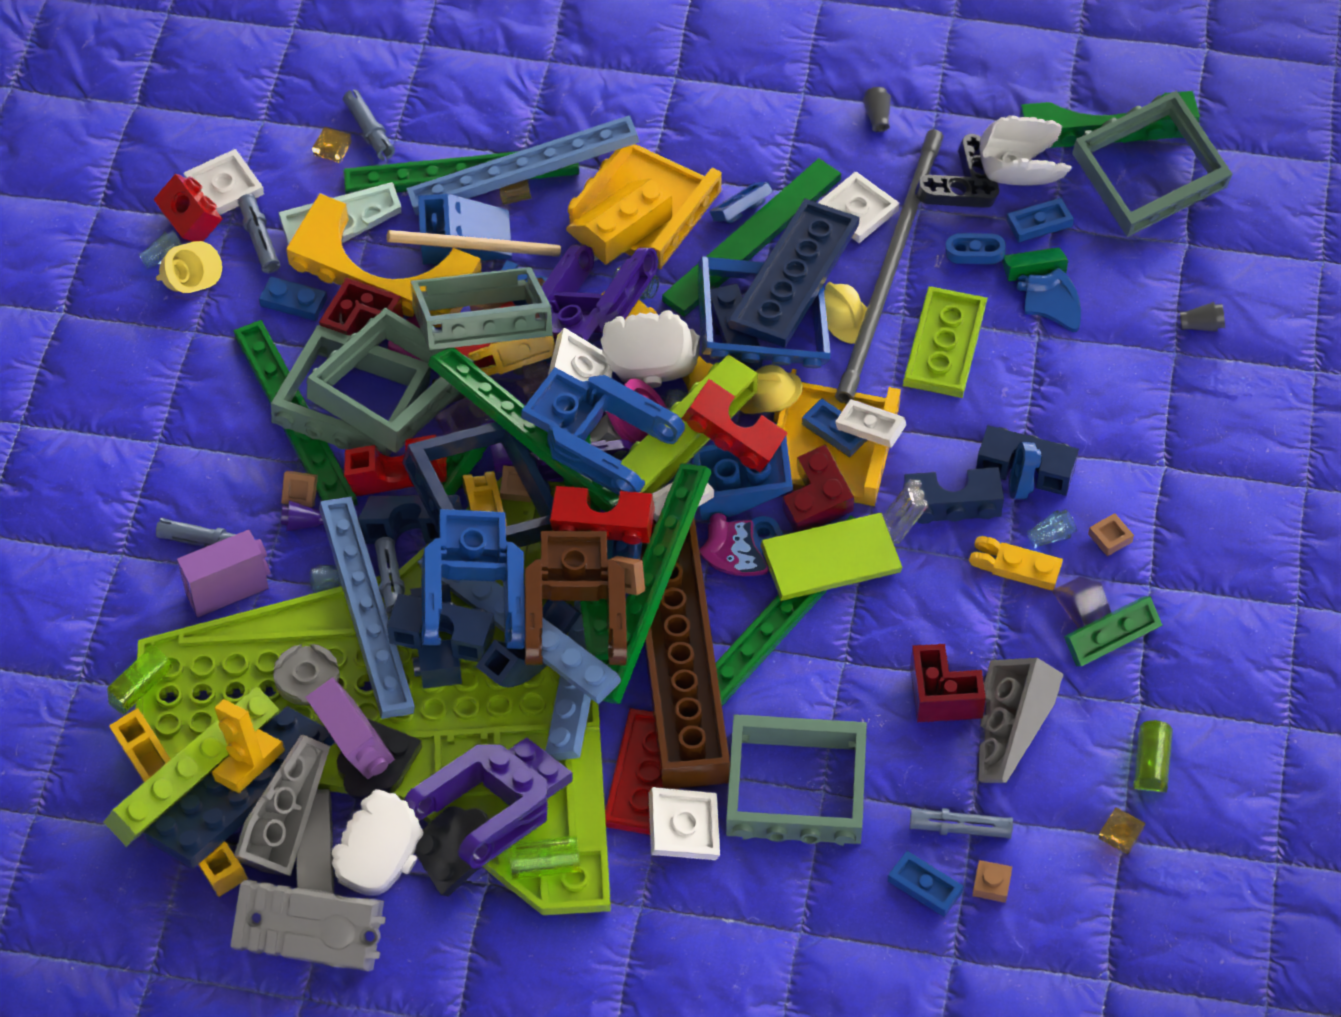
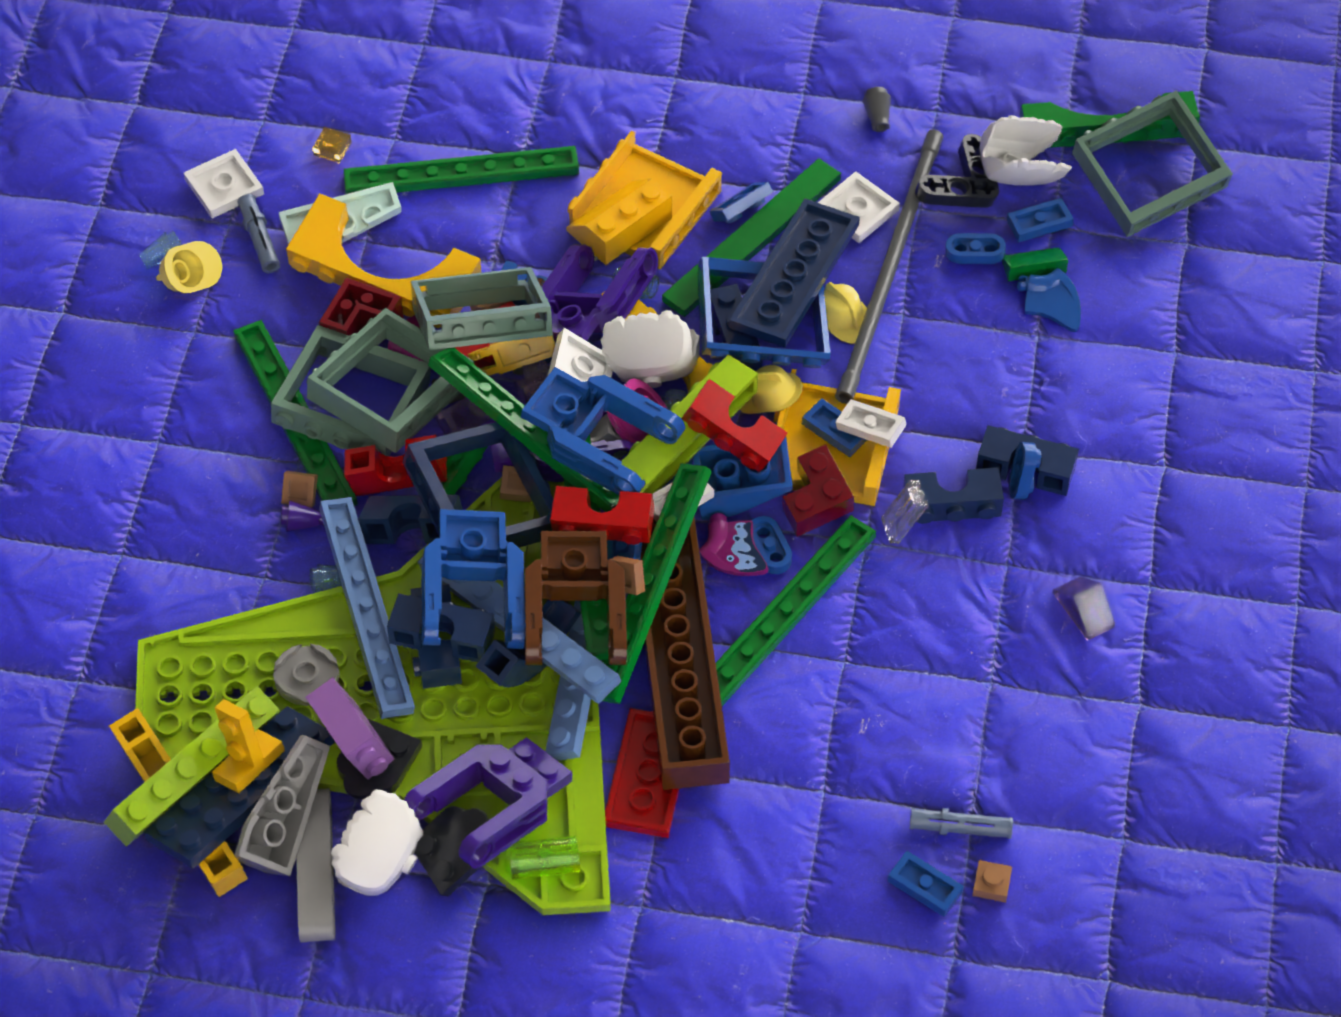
clear neon green brick [107,646,172,714] -> none
red brick [153,173,223,242] -> none
sand blue pin [156,518,236,547] -> none
medium lavender brick [177,529,271,618] -> none
light grey piece [230,880,386,971] -> none
blue plate [259,276,327,321] -> none
sand blue pin [343,90,395,160] -> none
sand blue pin [375,537,405,618] -> none
tan piece [387,230,561,257] -> none
medium blue plate [407,115,639,216] -> none
slope [418,194,512,265] -> none
yellow plate [462,471,507,527] -> none
clear yellow plate [499,179,531,205] -> none
white plate [649,787,720,860] -> none
sand green window [726,714,867,846] -> none
lime tile [761,513,902,601] -> none
lime tile [903,286,987,398] -> none
dark red brick [910,644,986,722] -> none
yellow hinge [969,536,1063,591] -> none
light grey wedge [978,658,1063,783] -> none
clear light blue cone [1027,509,1077,548] -> none
green plate [1064,596,1163,667] -> none
medium nougat plate [1088,513,1134,556] -> none
clear yellow plate [1098,807,1146,854] -> none
clear neon green brick [1133,720,1173,793] -> none
dark grey cone [1180,302,1225,332] -> none

